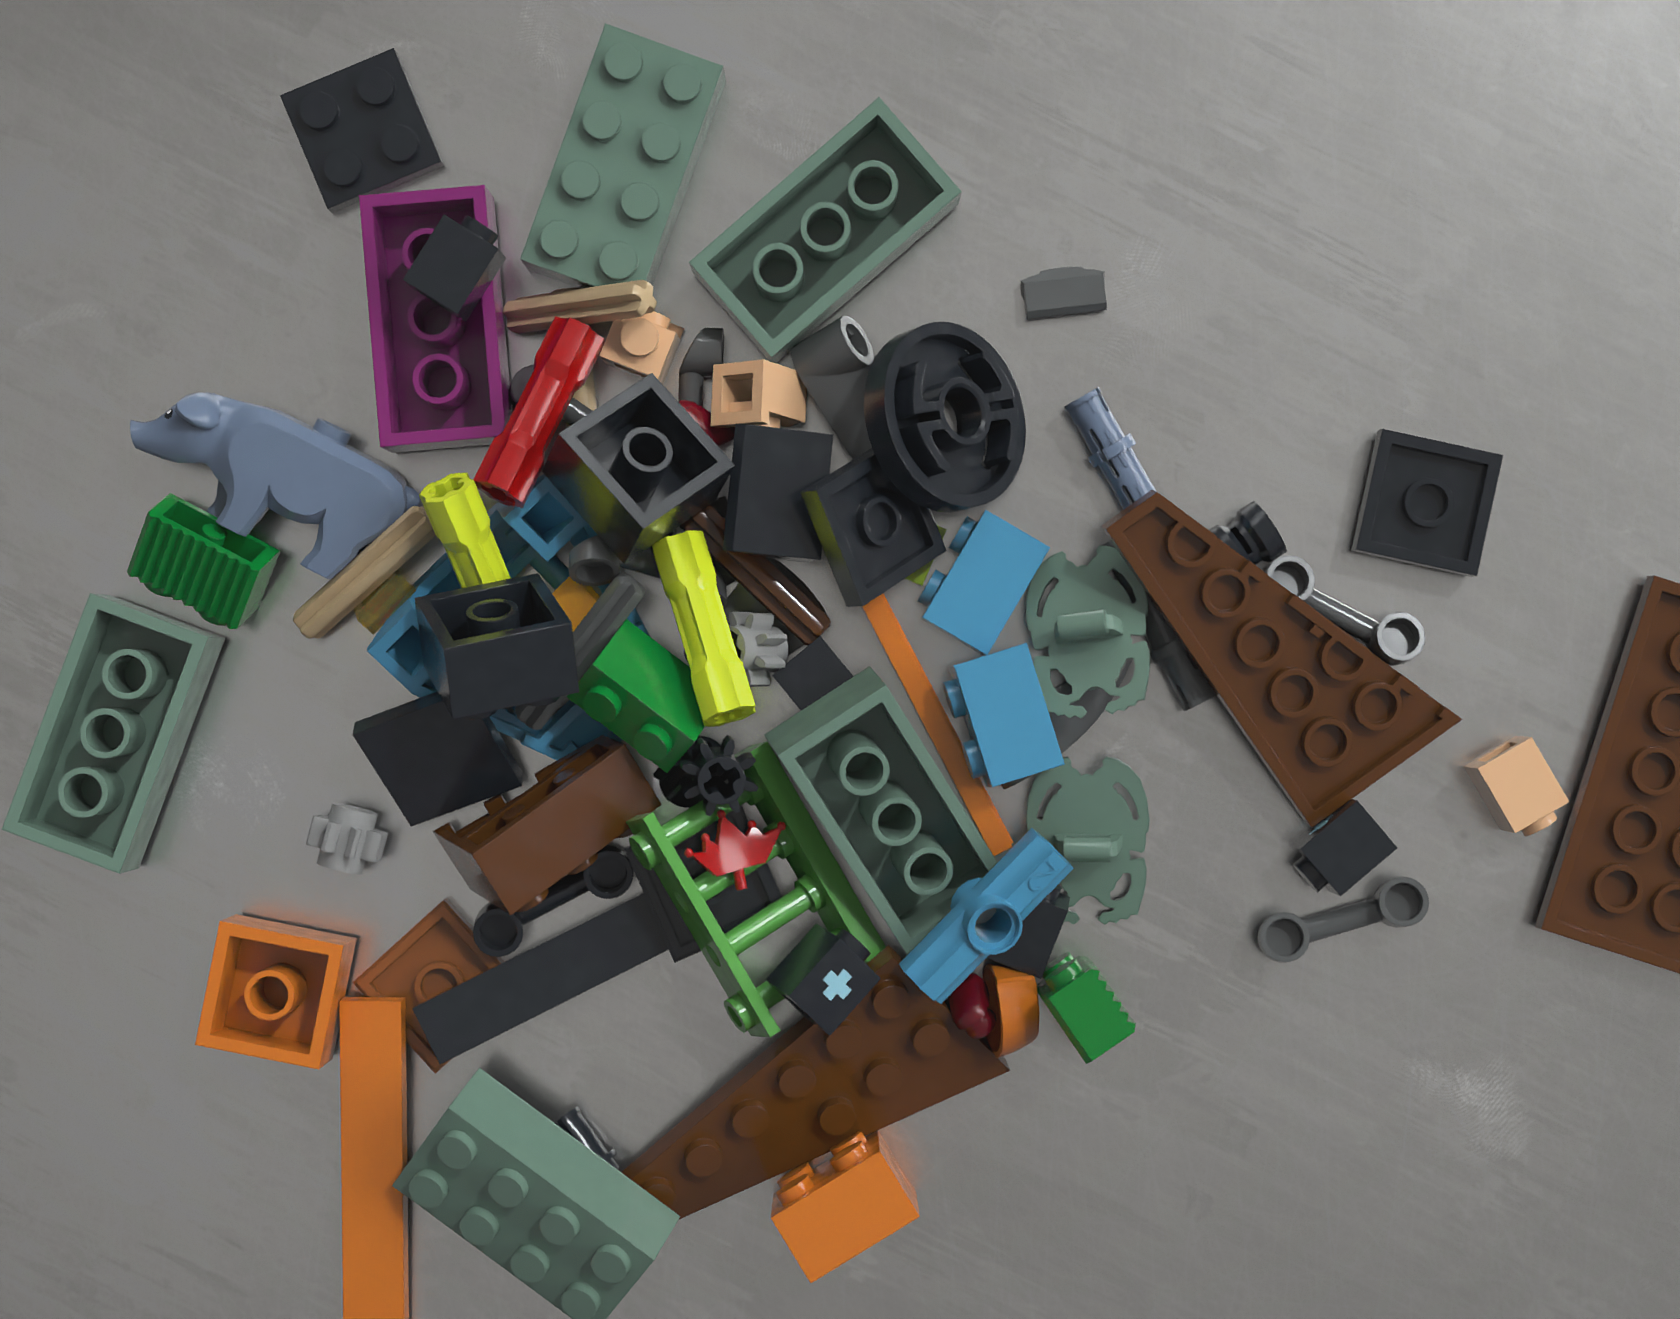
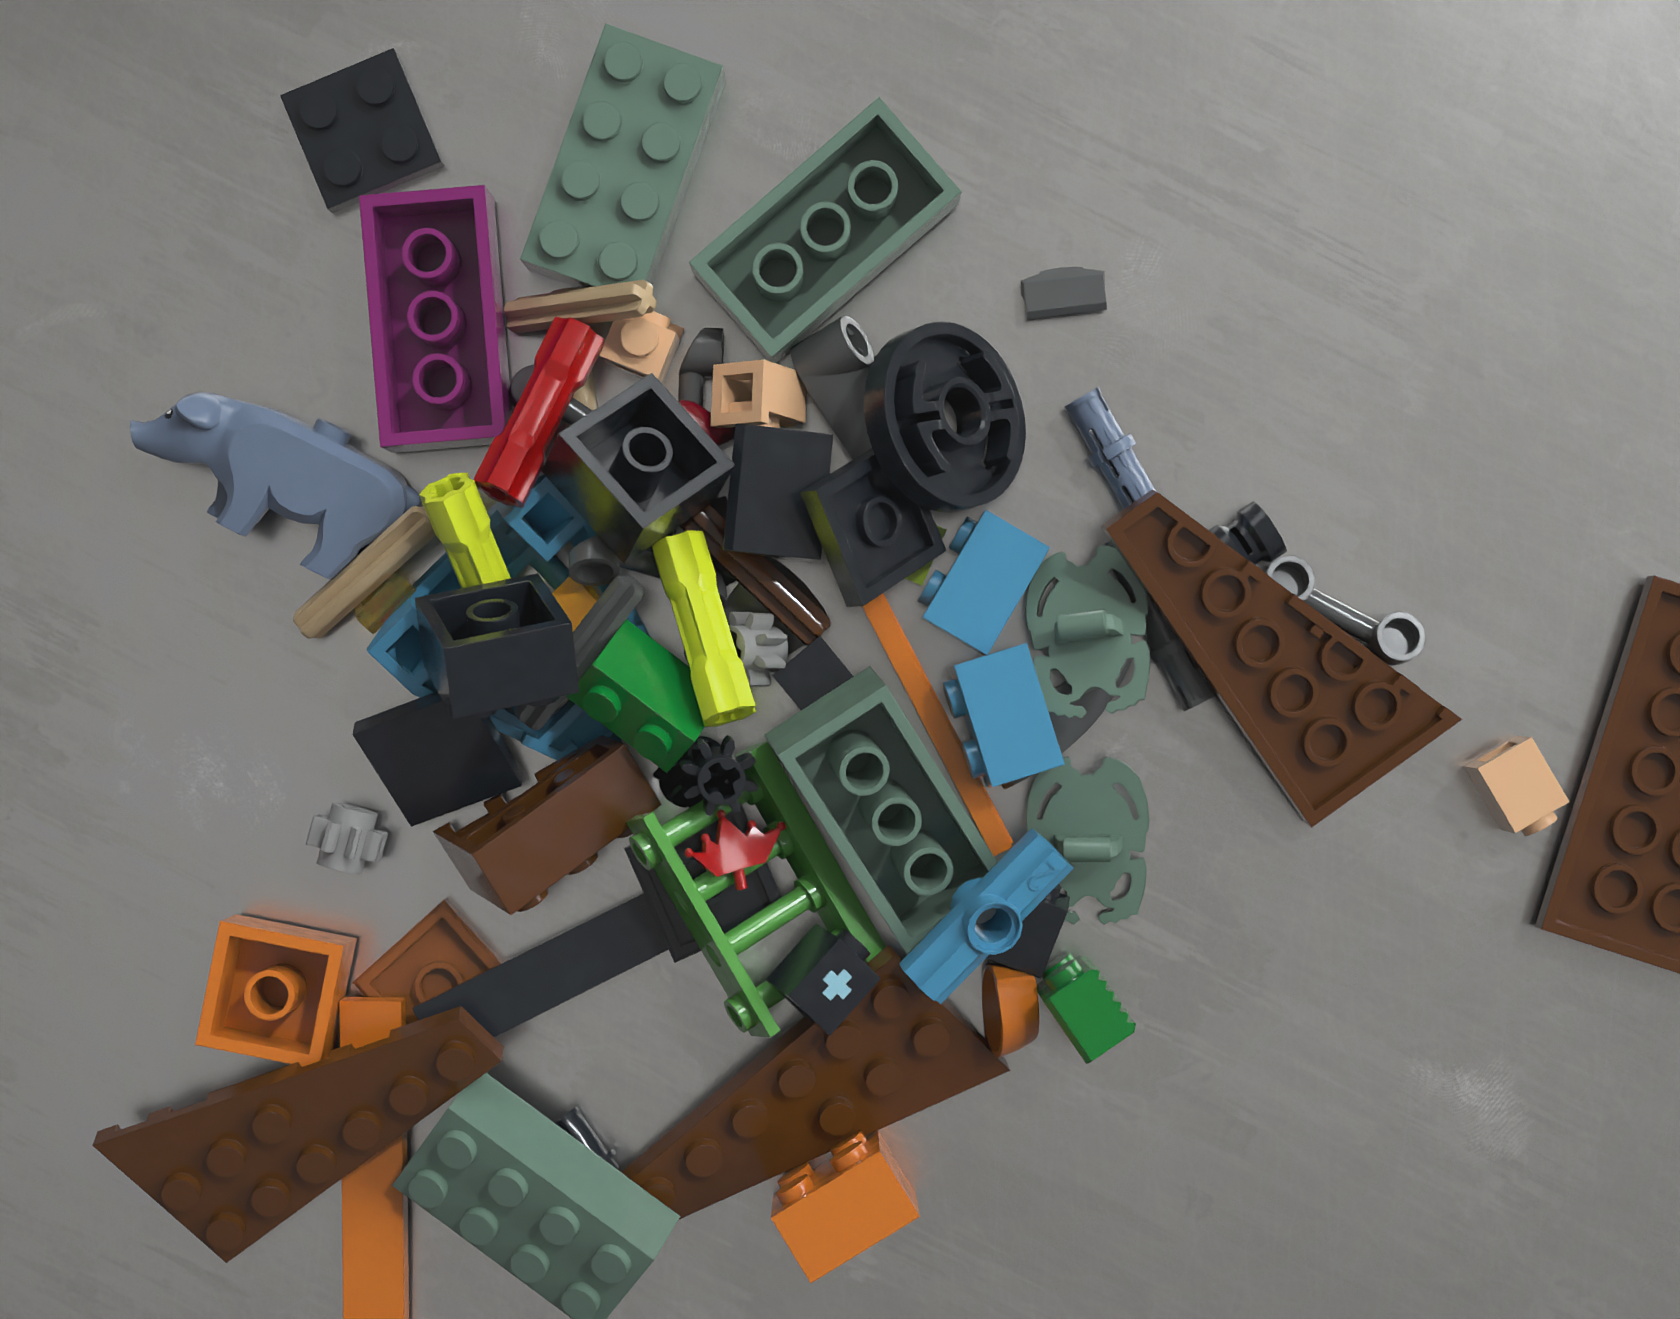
sand green brick [1,593,225,874] -> none
green brick [127,493,280,629] -> none
black brick [403,214,506,322] -> none
black bar [473,845,633,957] -> none
dark red arm [947,973,996,1039] -> none
dark grey bar [1258,877,1429,963] -> none
black brick [1290,799,1397,896] -> none
black plate [1351,429,1503,577] -> none
none -> reddish brown wing [92,1006,504,1263]

